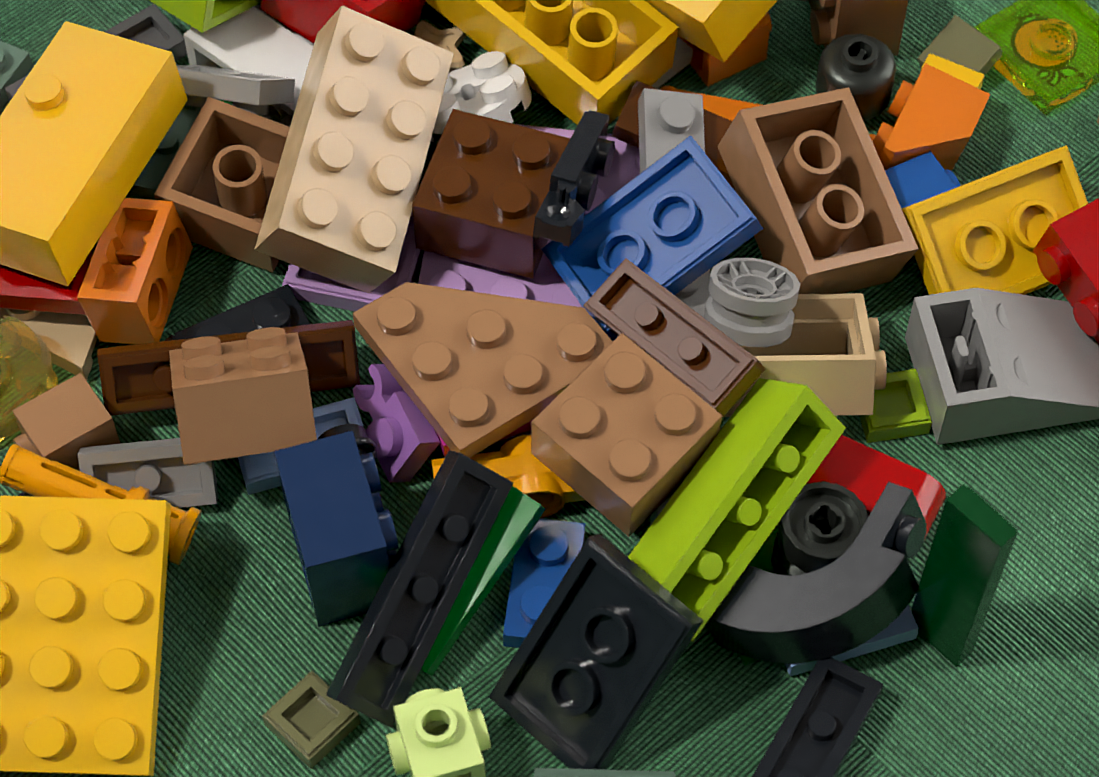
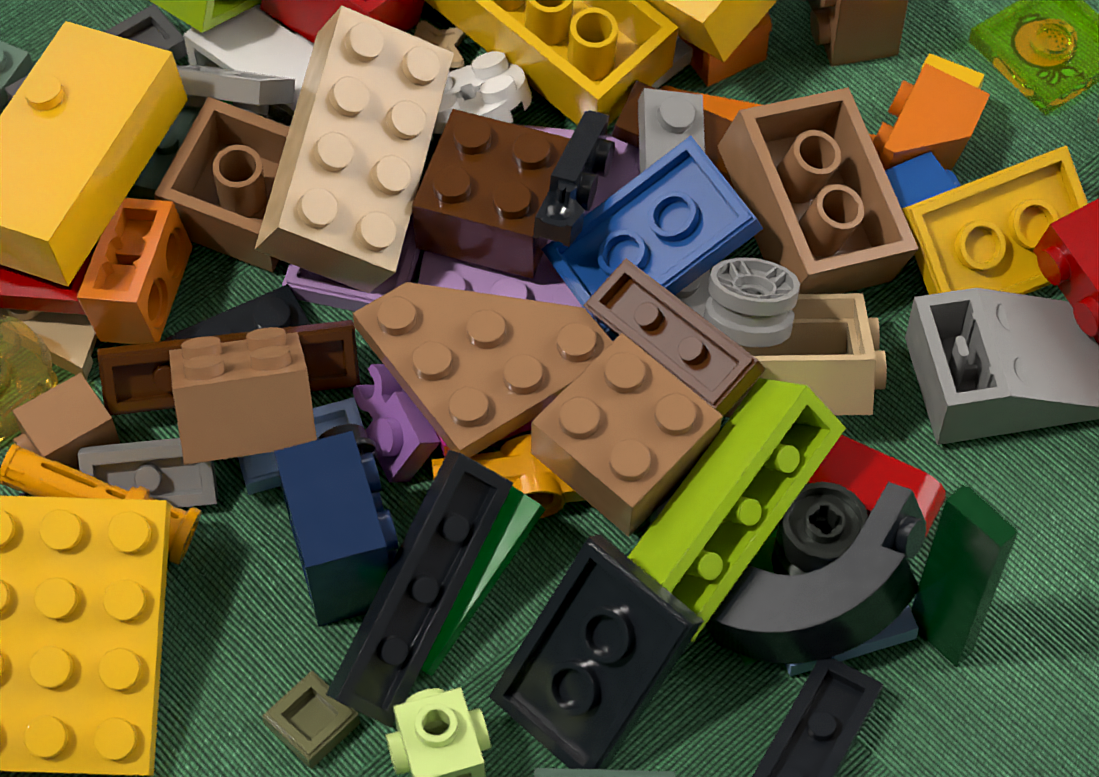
blue plate [503,518,585,648] -> none
pearl dark grey head [815,34,896,121] -> none
lime tile [859,369,932,443] -> none
olive tile [917,15,1002,75] -> none

